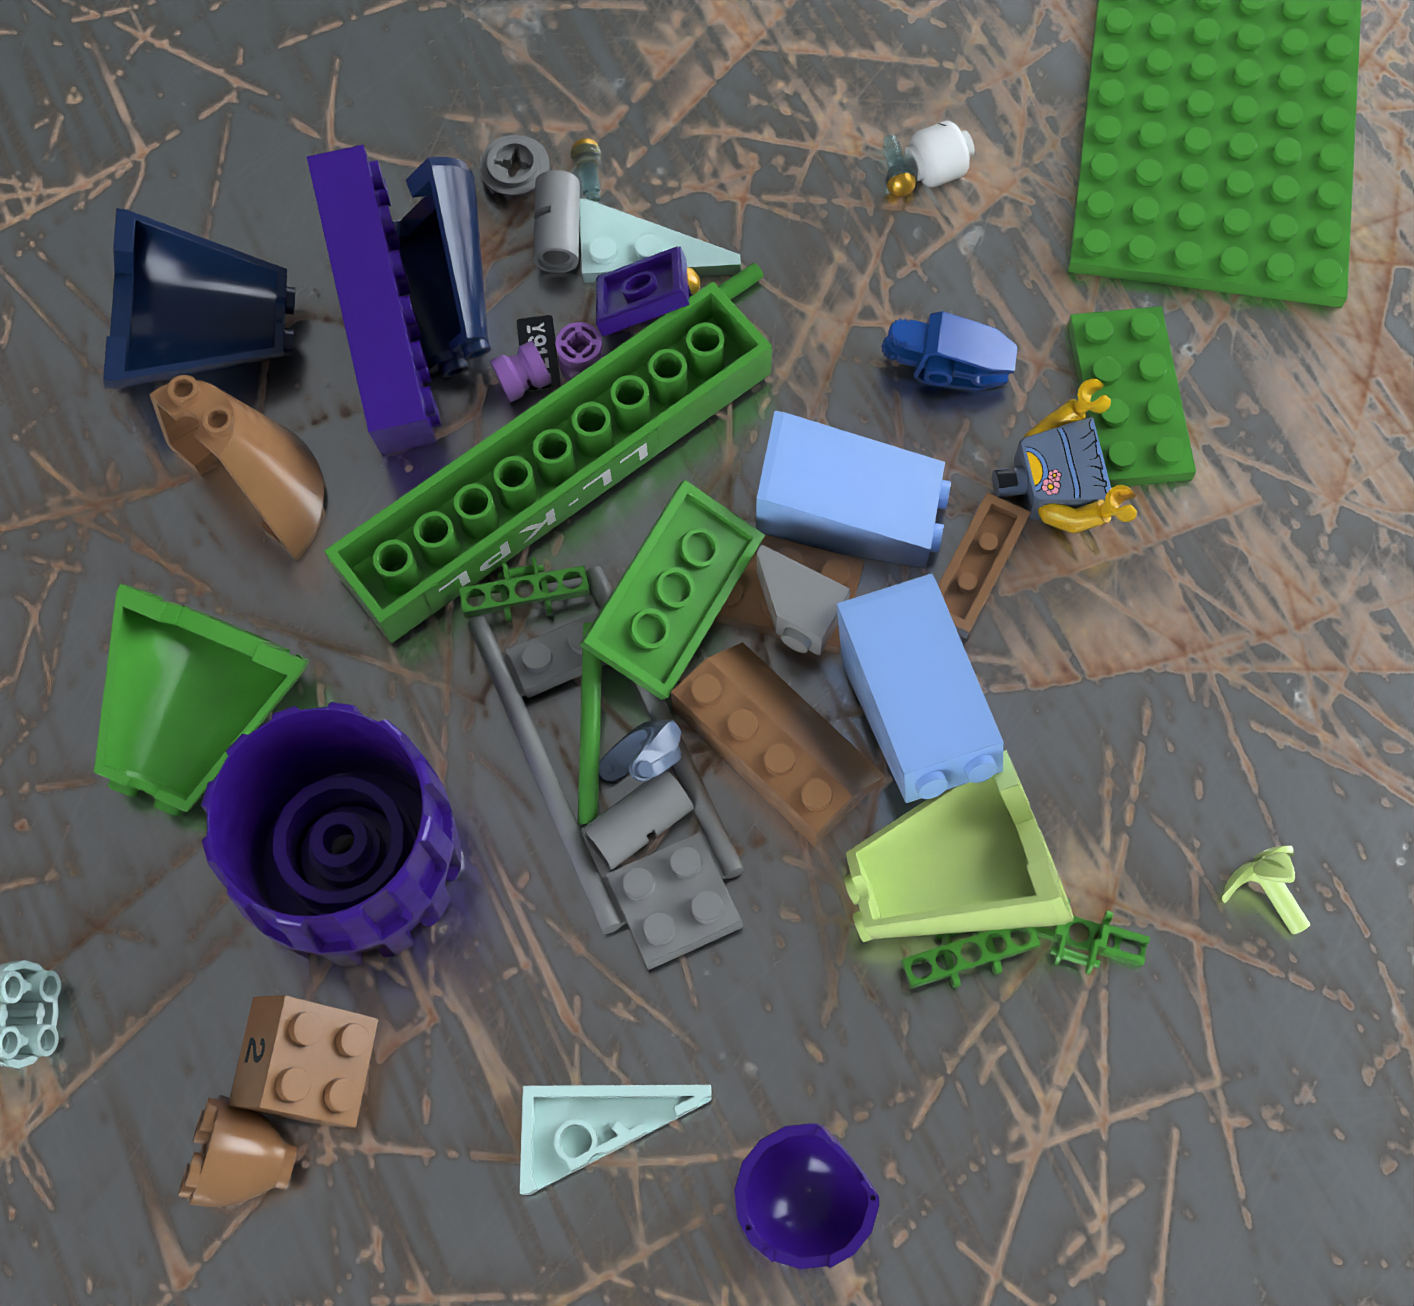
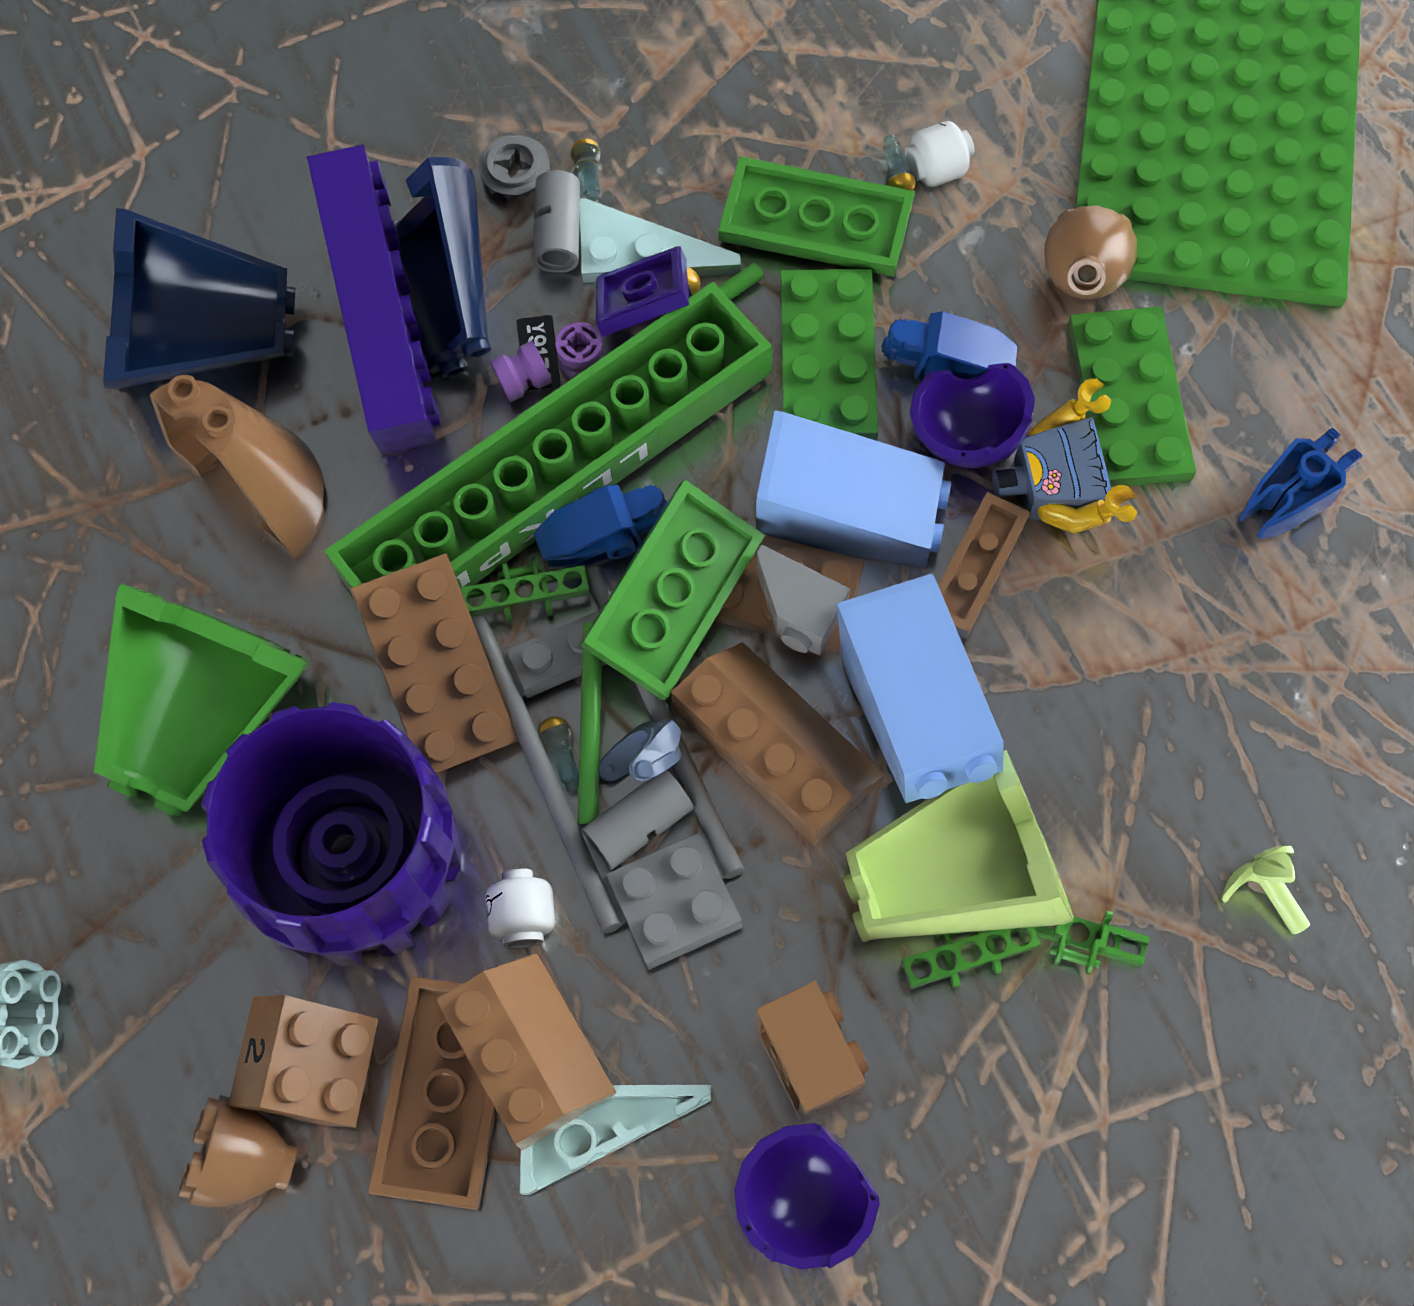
none -> medium nougat plate [350,553,518,773]
none -> medium nougat plate [368,976,496,1211]
none -> medium nougat slope [436,953,616,1151]
none -> white head [485,869,555,948]
none -> blue hinge [534,484,667,569]
none -> clear light blue piece [537,716,579,791]
none -> bright green plate [718,156,915,277]
none -> medium nougat brick [755,980,869,1123]
none -> bright green plate [780,269,878,441]
none -> dark purple cylinder [910,363,1035,468]
none -> medium nougat piece [1044,205,1137,300]
none -> blue hinge [1239,427,1363,539]

